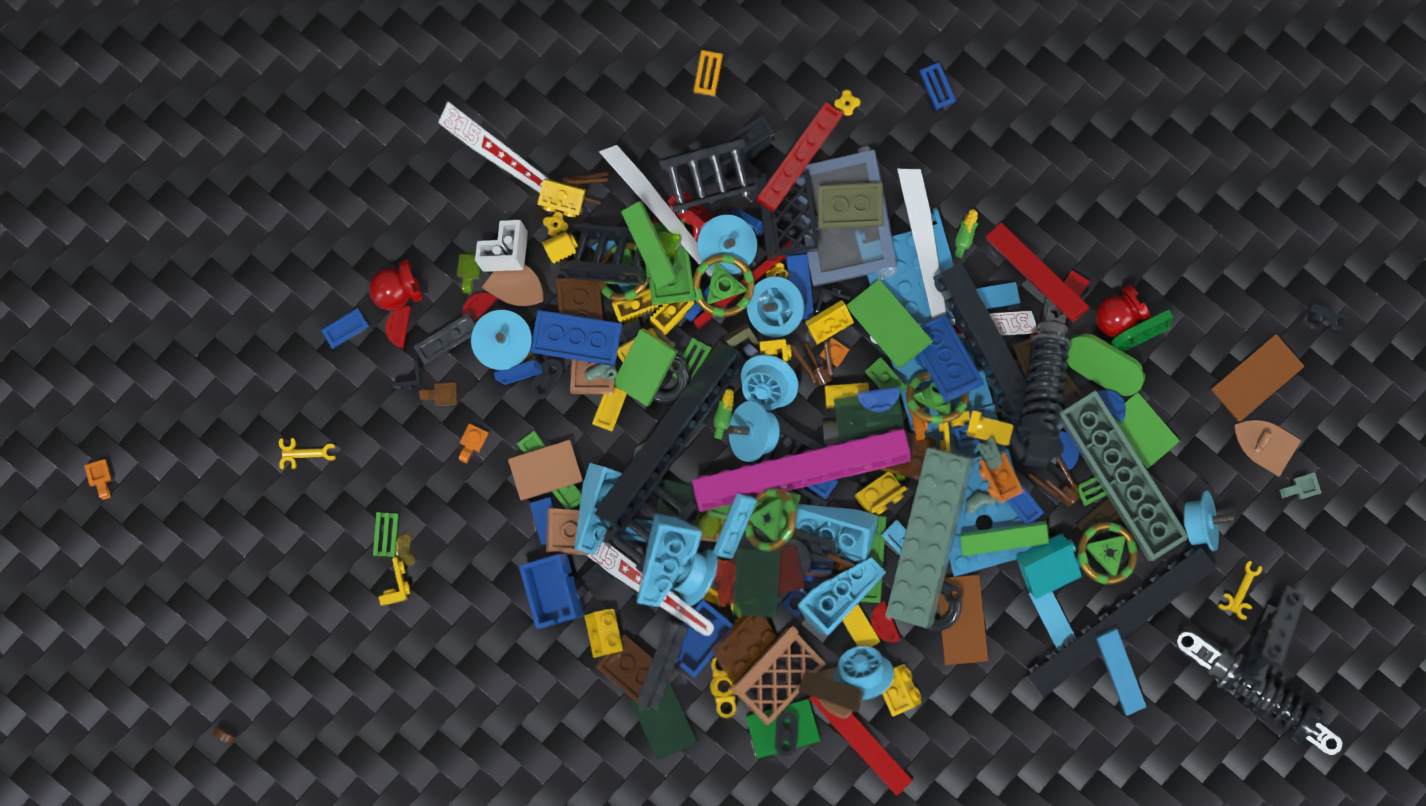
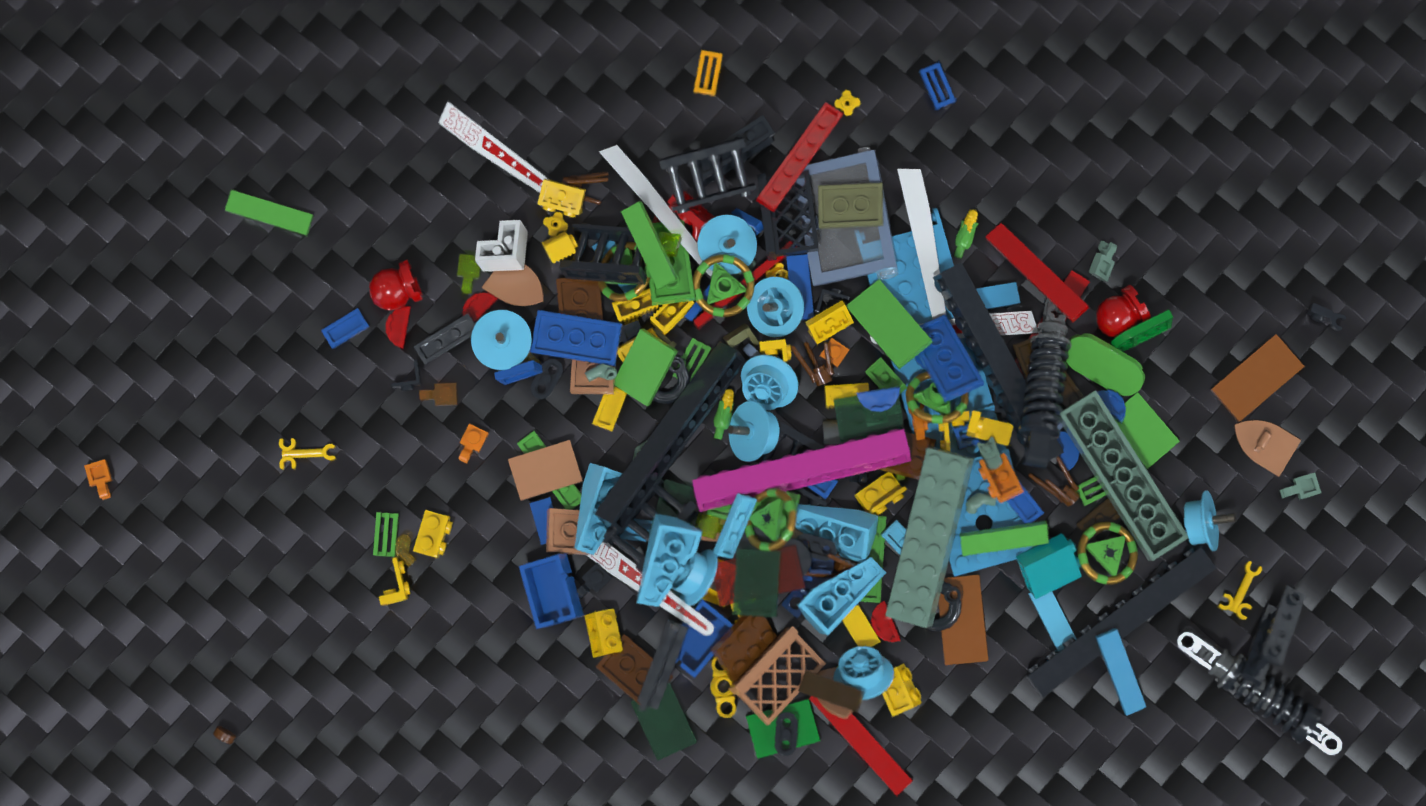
none -> bright green tile [225,190,313,236]
none -> yellow bracket [413,510,453,559]
none -> sand green plate [1089,241,1117,282]

